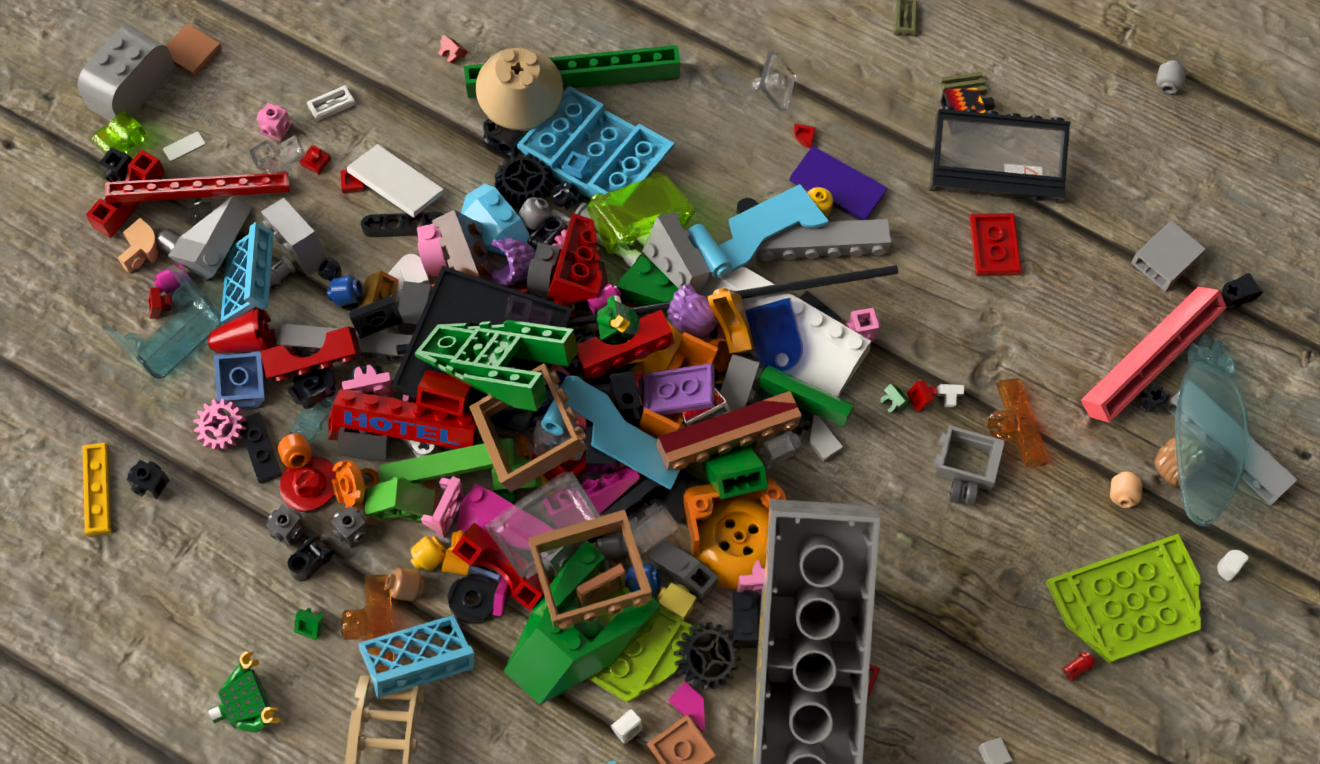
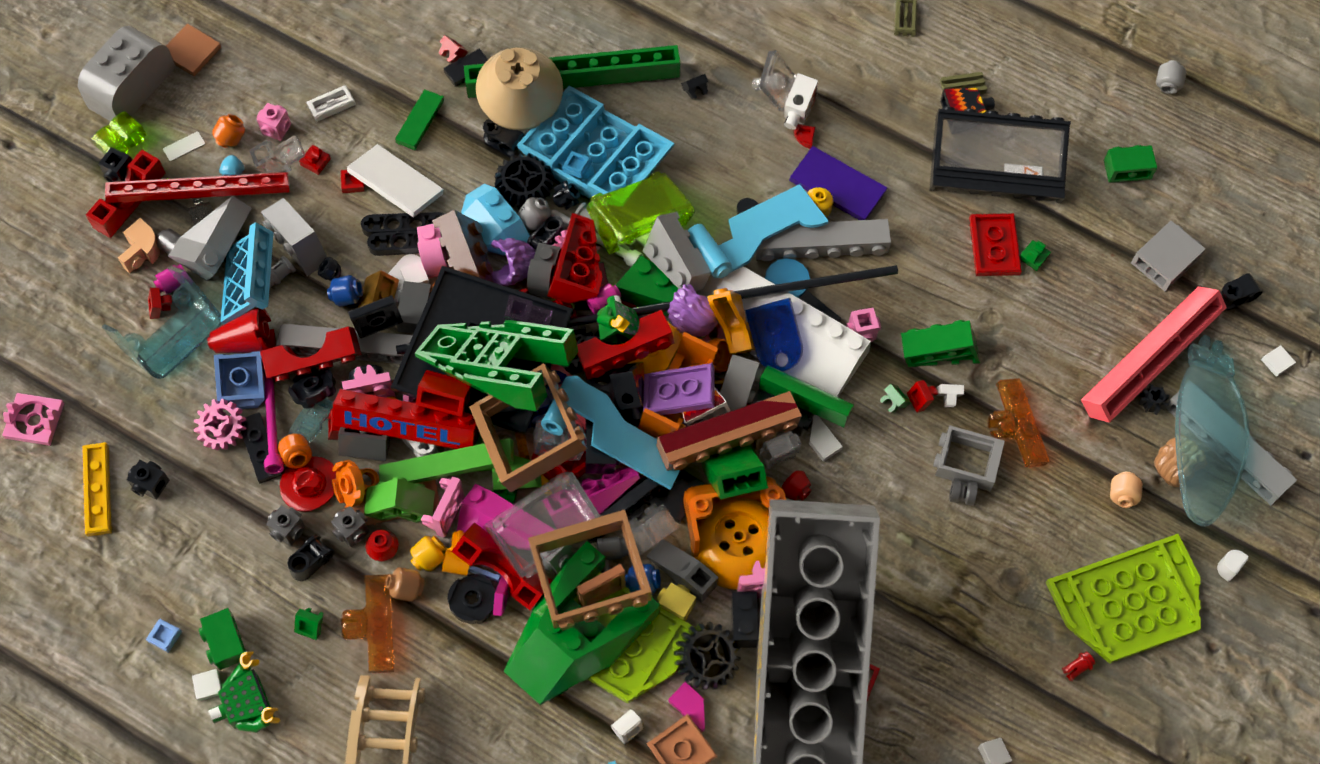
medium azure fence [359,615,474,698] -> none
none -> bright pink piece [2,393,64,446]
none -> light blue tile [146,618,182,653]
none -> white tile [192,669,222,702]
none -> green brick [198,608,246,670]
none -> orange head [212,114,245,148]
none -> medium azure piece [219,155,245,176]
none -> dark pink piece [264,375,284,474]
none -> red cone [365,530,399,561]
none -> black beam [367,231,448,256]
none -> green tile [395,89,444,150]
none -> black tile [443,48,488,87]
none -> black tile [681,74,708,99]
none -> dark azure tile [765,258,810,298]
none -> red cone [781,470,812,501]
none -> white torso [784,73,818,130]
none -> green wedge [901,320,980,367]
none -> green tile [1020,240,1051,271]
none -> green brick [1103,145,1157,183]
none -> white tile [1261,345,1296,377]

